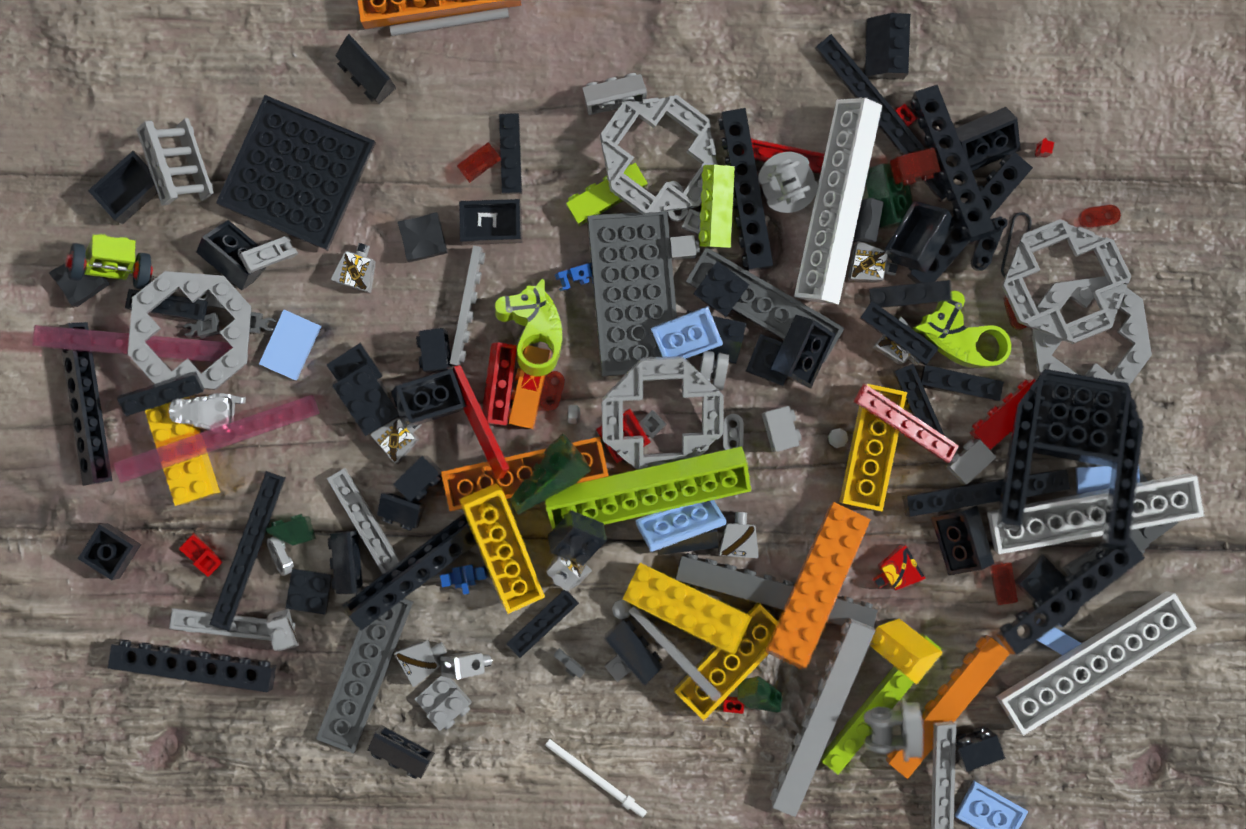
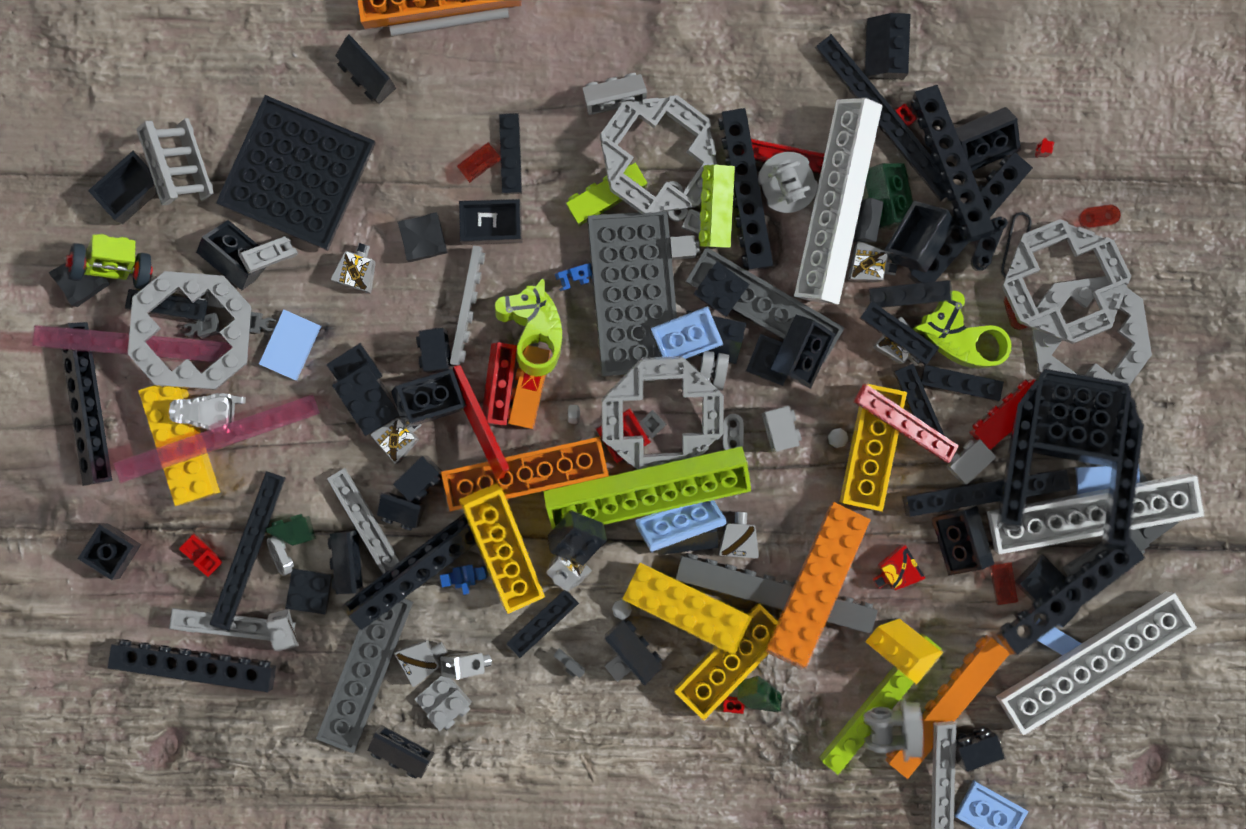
black plate [117,371,204,416] -> none
clear green wedge [510,434,591,514] -> none
clear red plate [540,371,565,411] -> none
white bar [545,739,647,818] -> none
light grey tile [629,606,721,701] -> none
light grey brick [770,618,875,817] -> none
clear red brick [890,148,940,186] -> none

